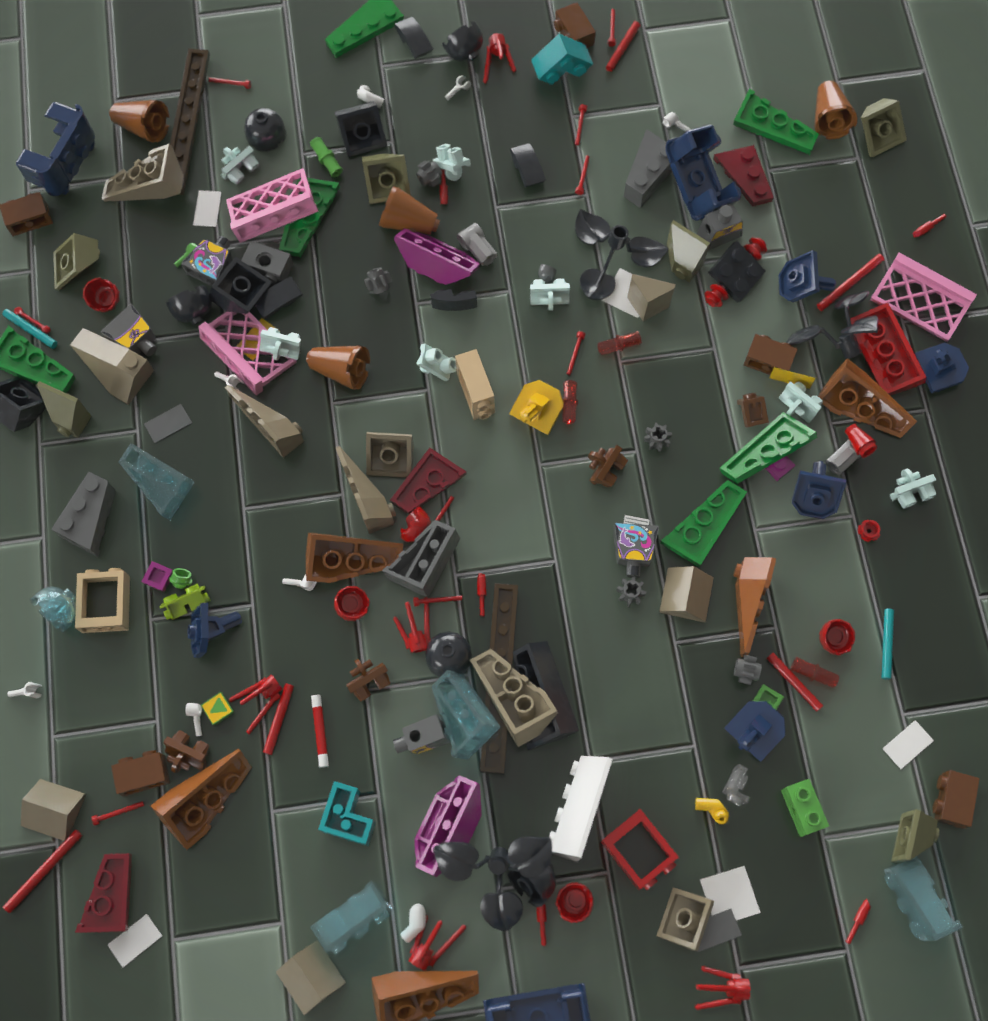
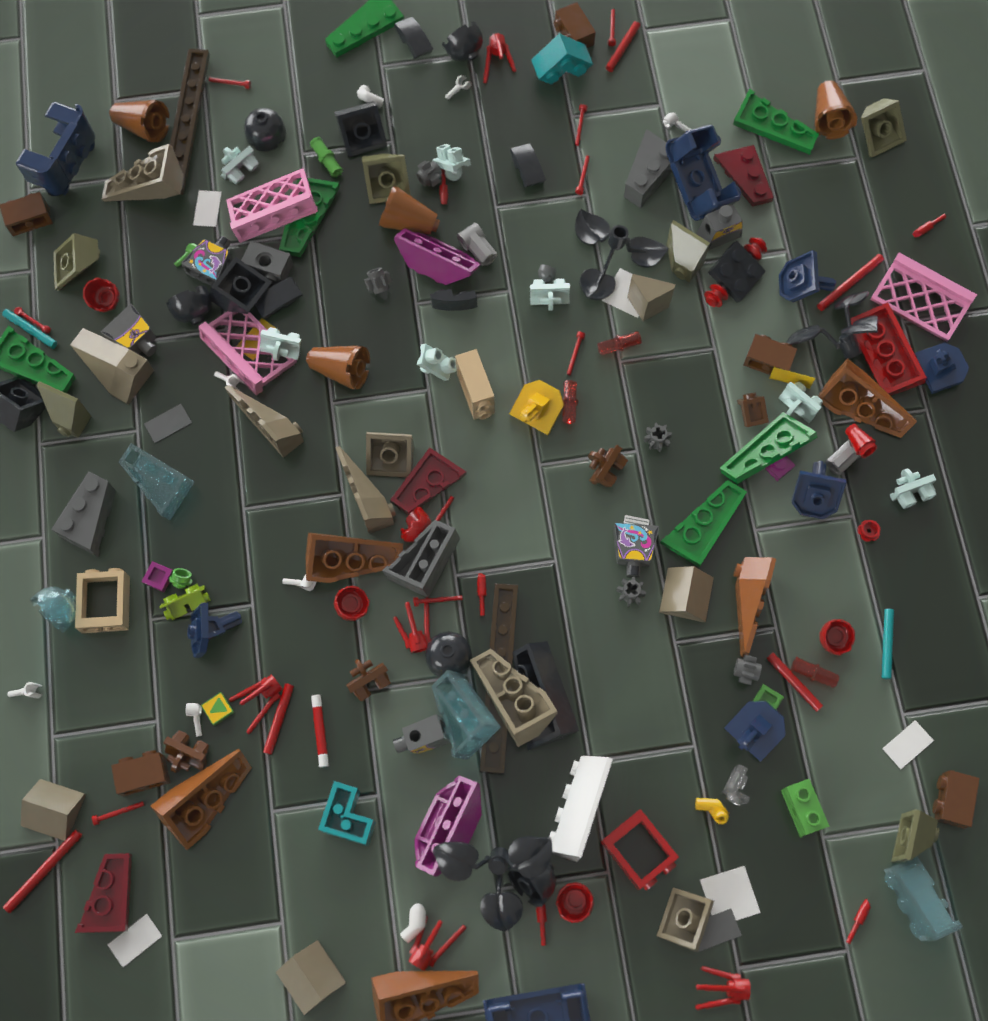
clear light blue wedge [311,881,392,954] -> none

